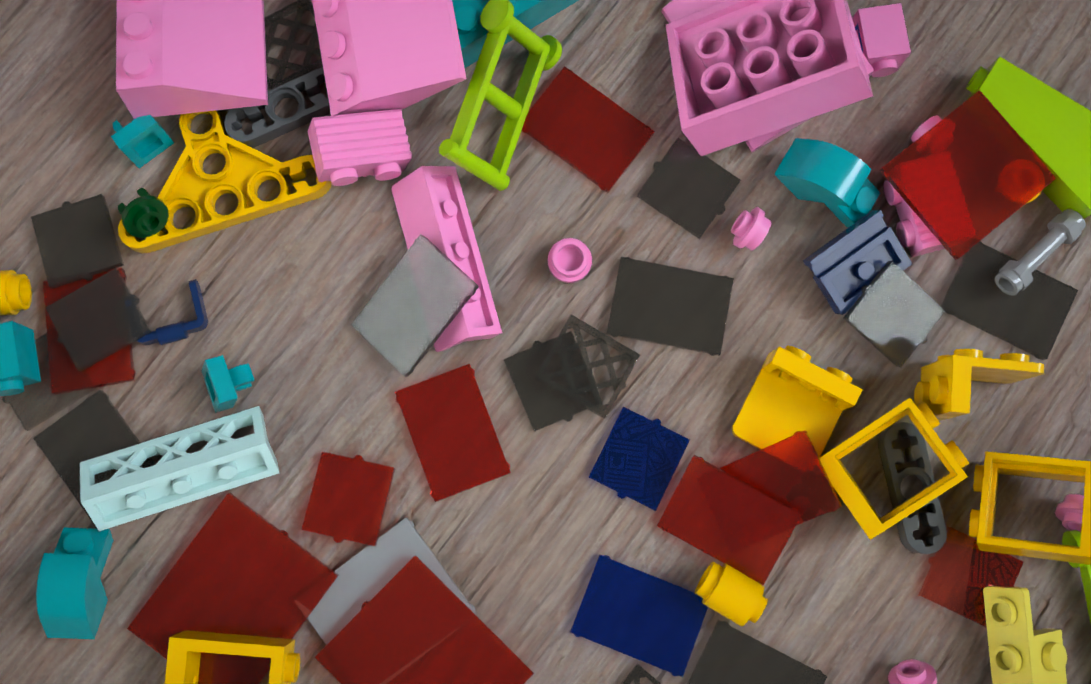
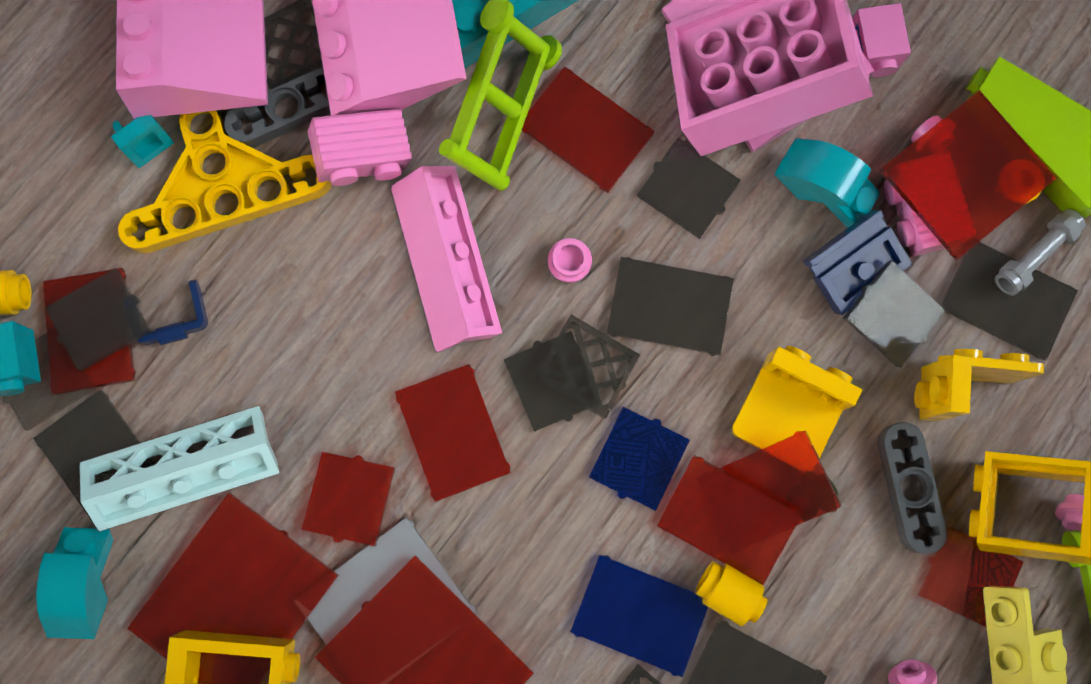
clear smoke piece [31,194,124,289] -> none
dark green plate [118,188,169,238] -> none
teal tile [201,355,255,413] -> none
clear smoke piece [351,234,479,377] -> none
bright pink plate [731,207,771,251] -> none
yellow window [815,398,969,540] -> none

